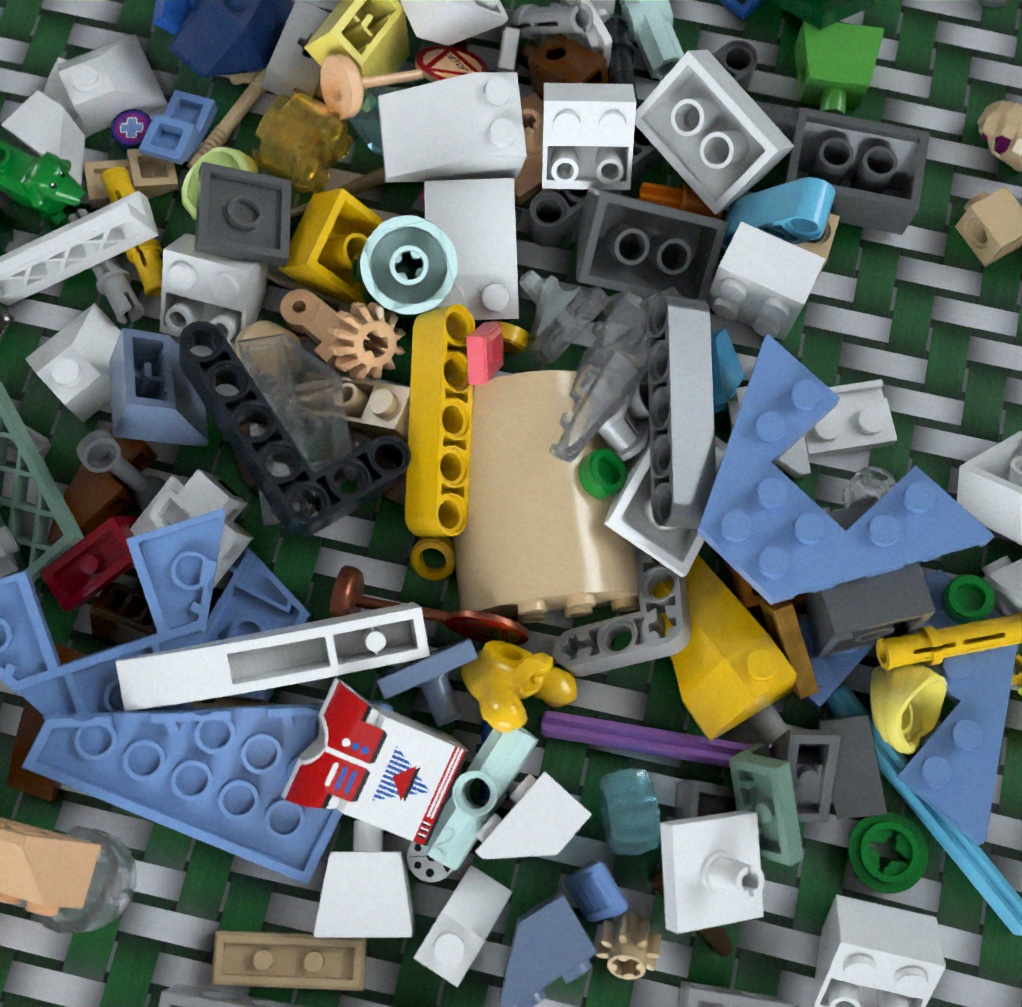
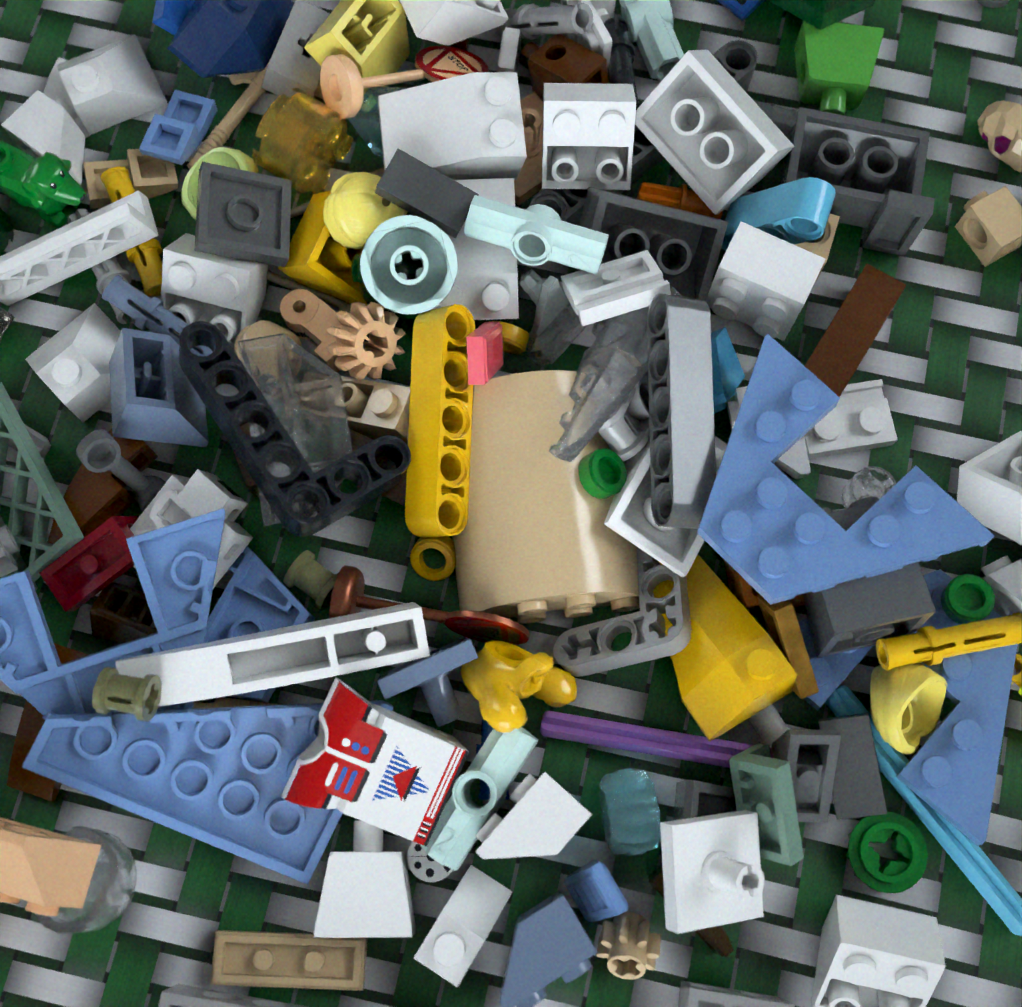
tile [111,109,152,153] -> none
none -> olive bush [92,667,162,722]
none -> sand blue pin [102,275,213,356]
none -> olive bush [283,550,339,611]
none -> light yellow hair [323,172,408,249]
none -> dark grey tile [375,148,479,239]
none -> light aqua piece [464,195,609,275]
none -> white plate [561,250,671,327]
none -> reddish brown slope [805,264,906,397]
none -> dark grey tile [862,190,935,256]

